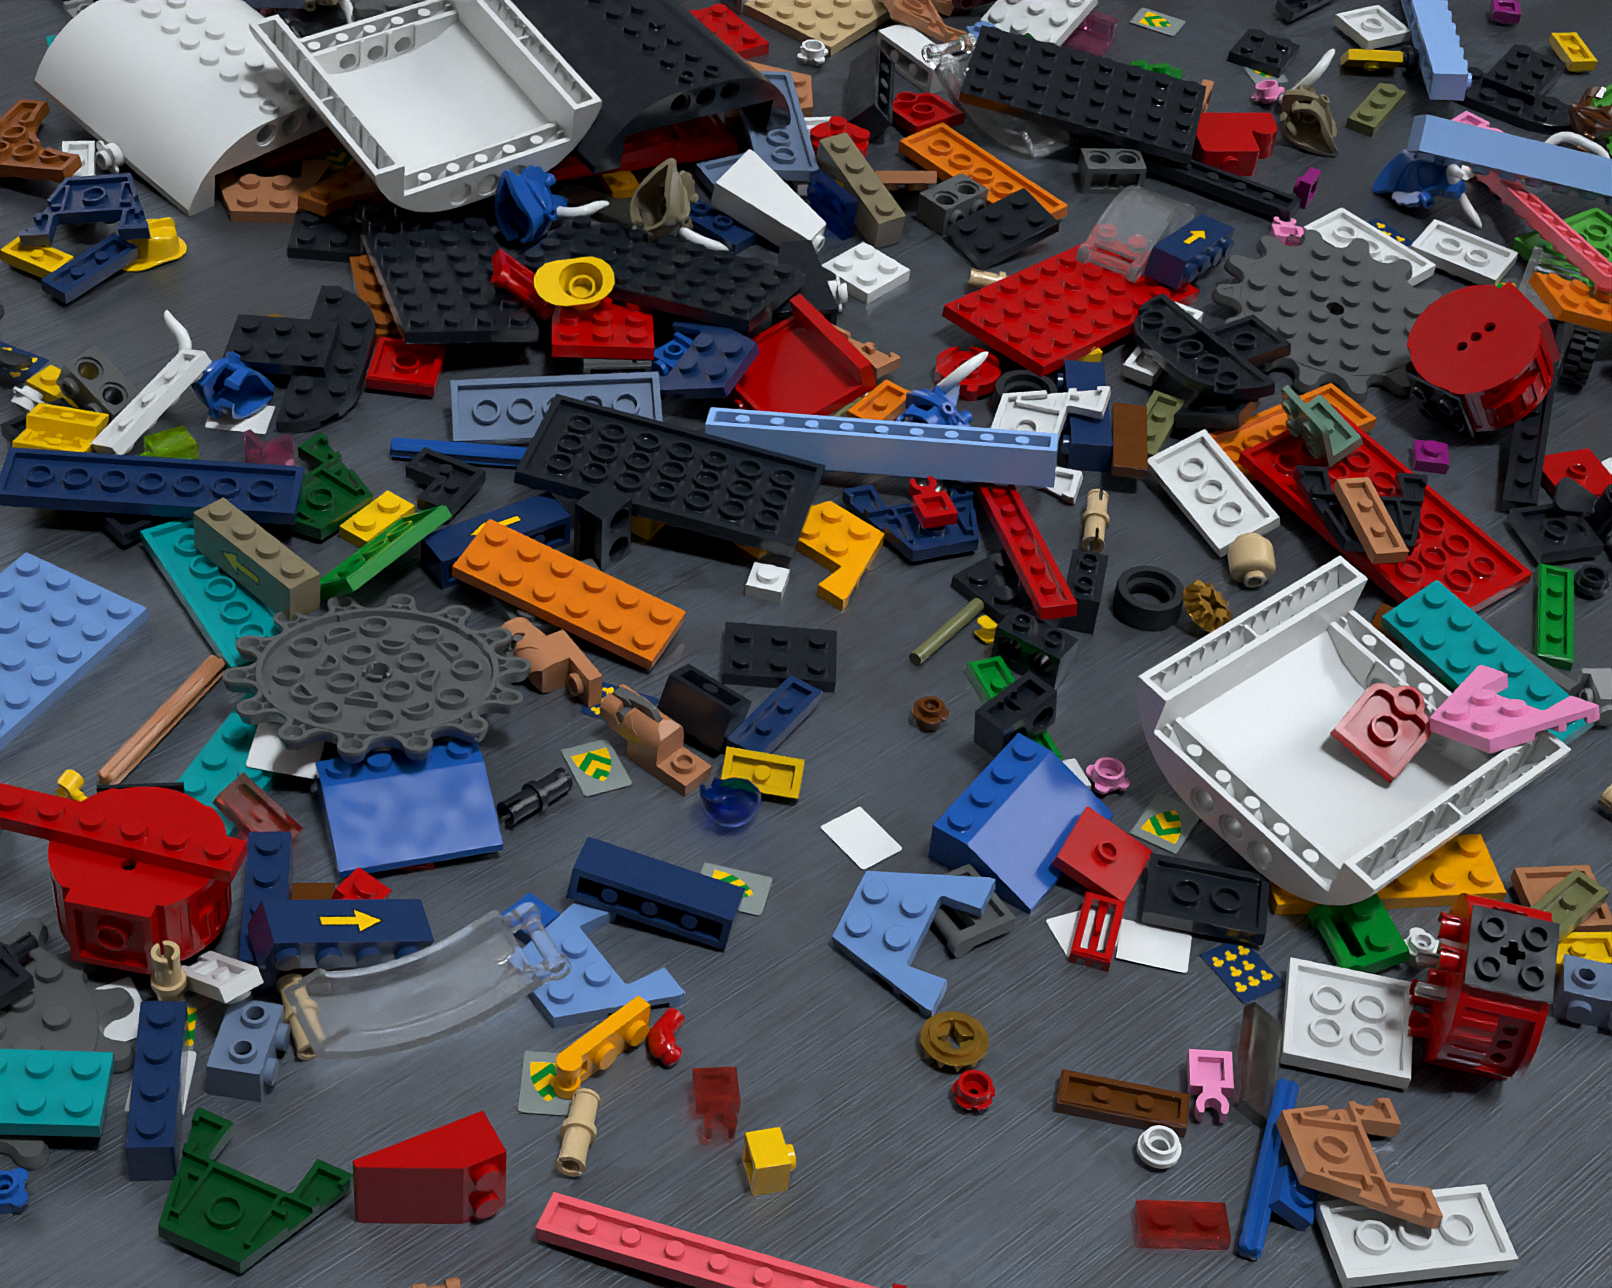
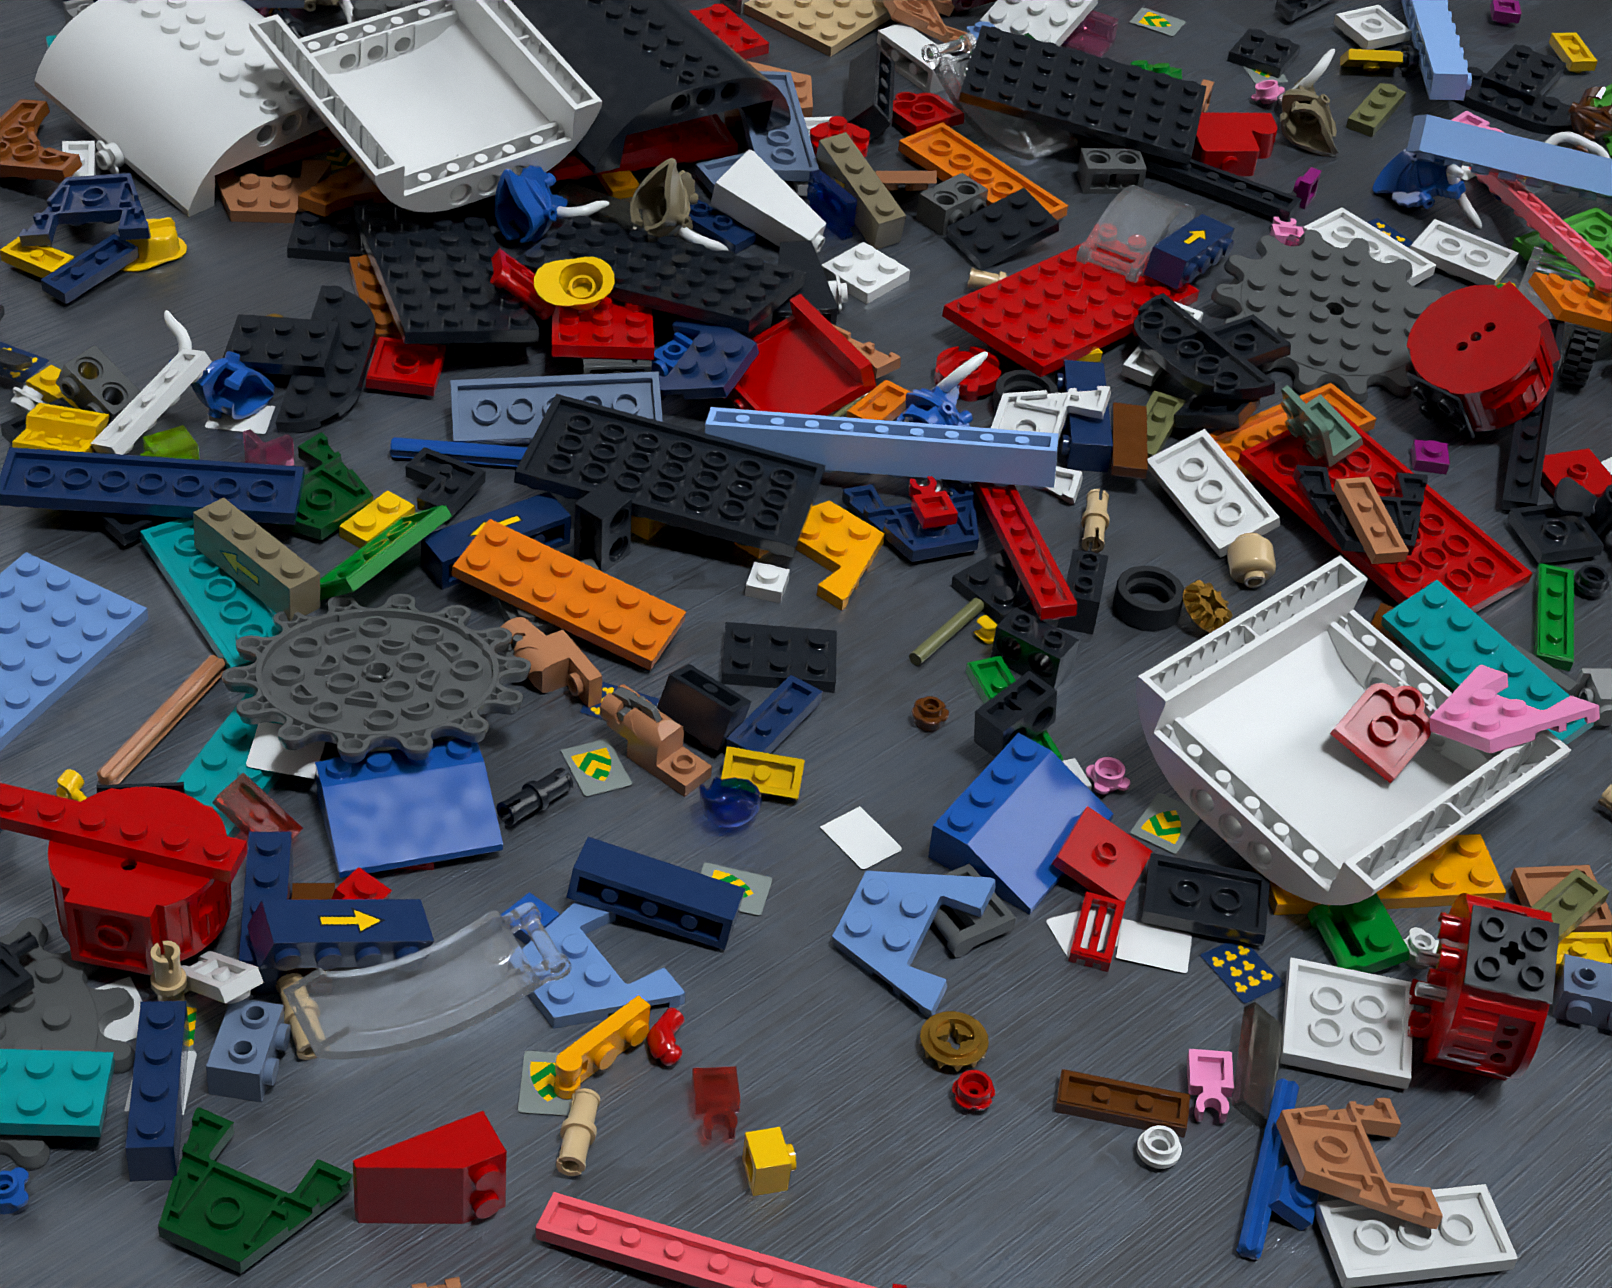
white plate [797,39,828,65] -> none
clear red plate [1133,1200,1231,1251] -> none

